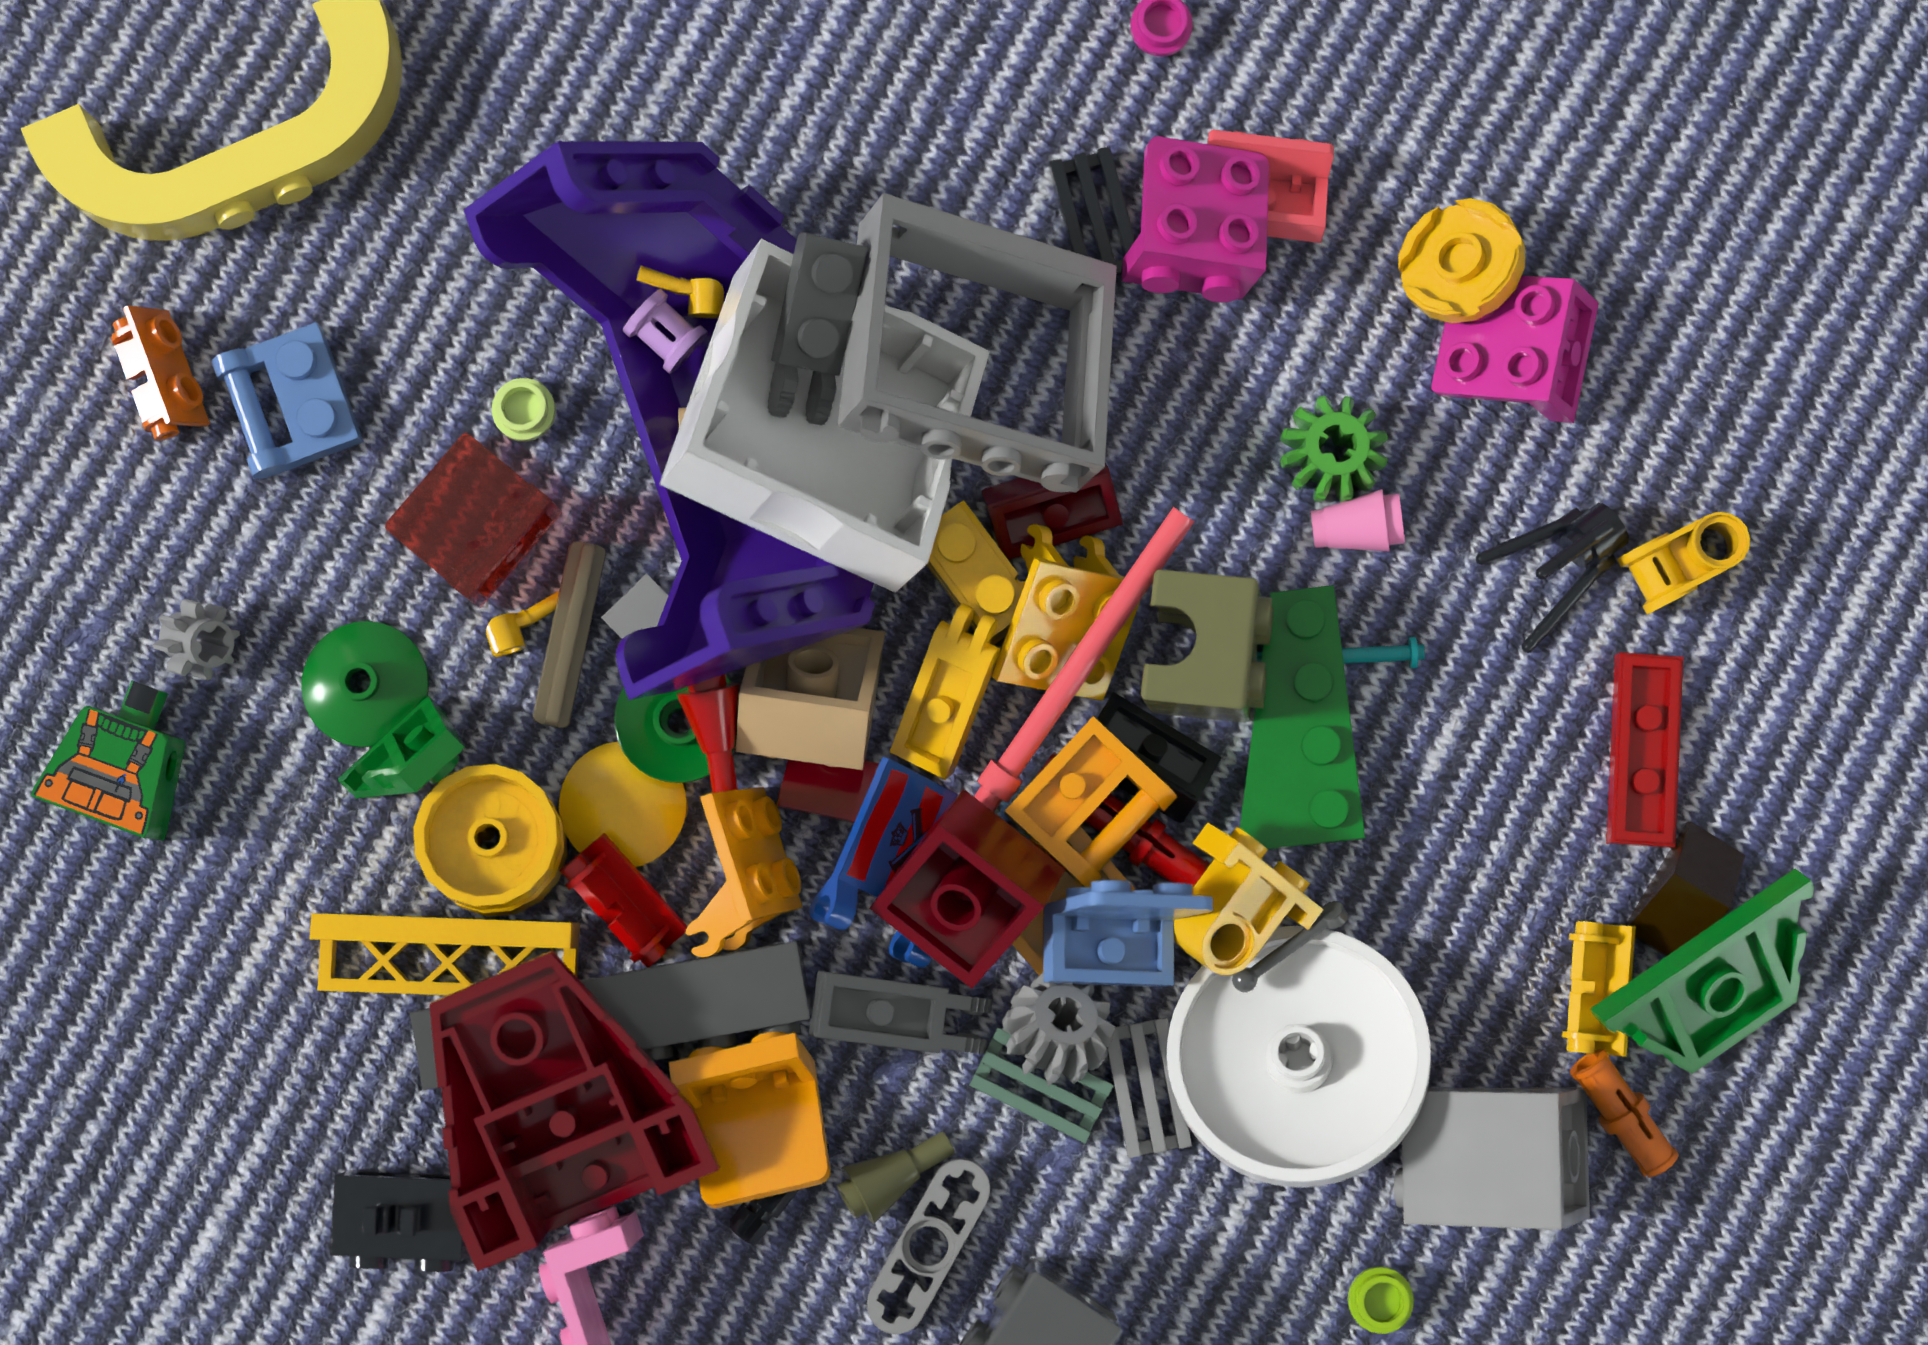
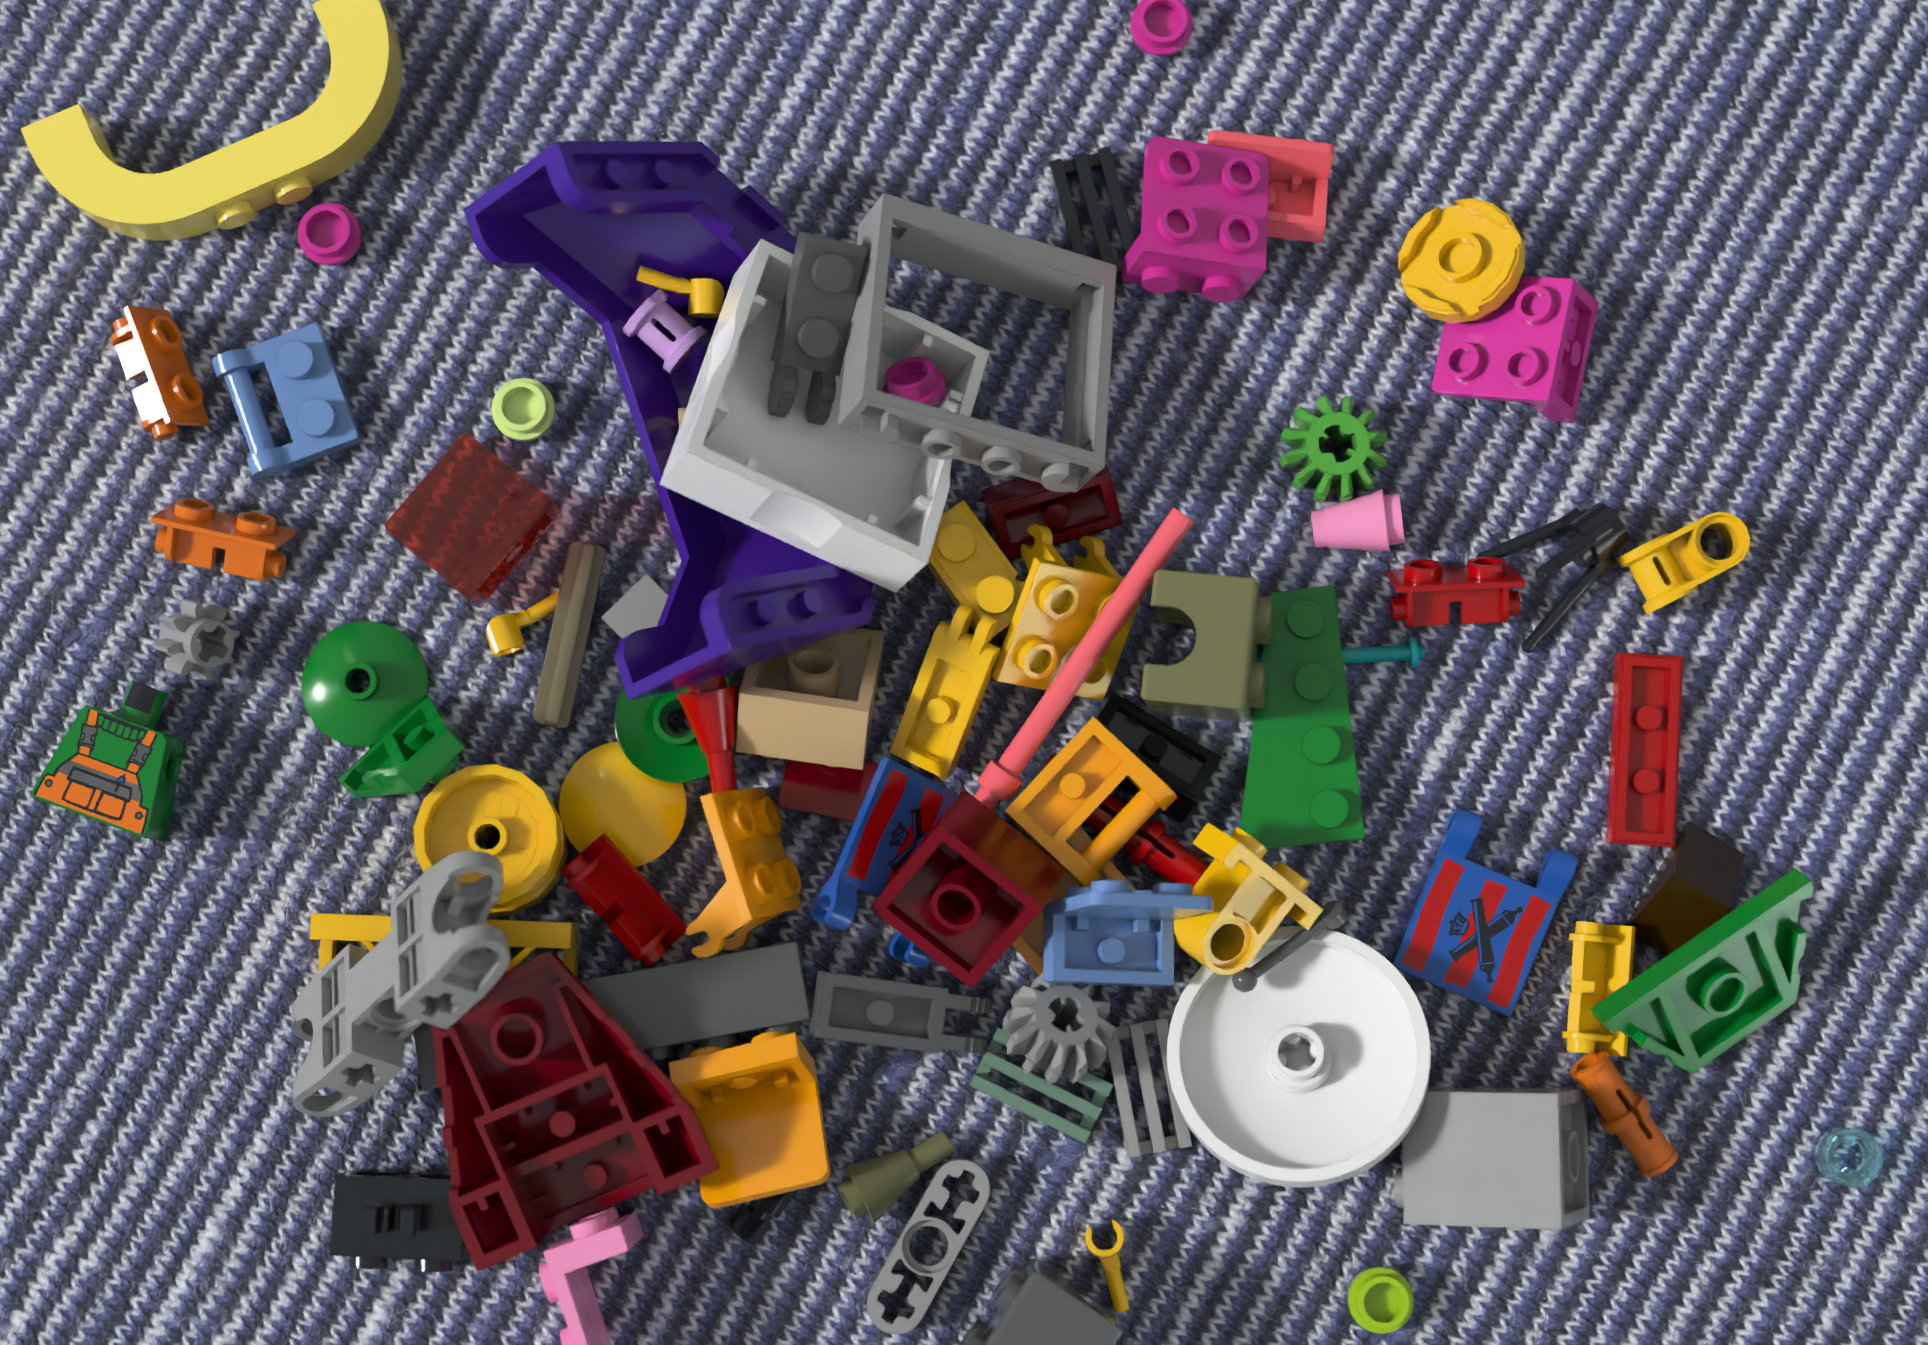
none -> orange hinge [151,498,296,582]
none -> light grey piece [292,851,510,1117]
none -> dark pink plate [297,203,362,266]
none -> dark pink plate [882,357,947,406]
none -> yellow hand [1085,1219,1130,1312]
none -> red hinge [1386,557,1525,627]
none -> flag [1391,809,1578,1017]
none -> clear light blue bush [1815,1127,1883,1188]

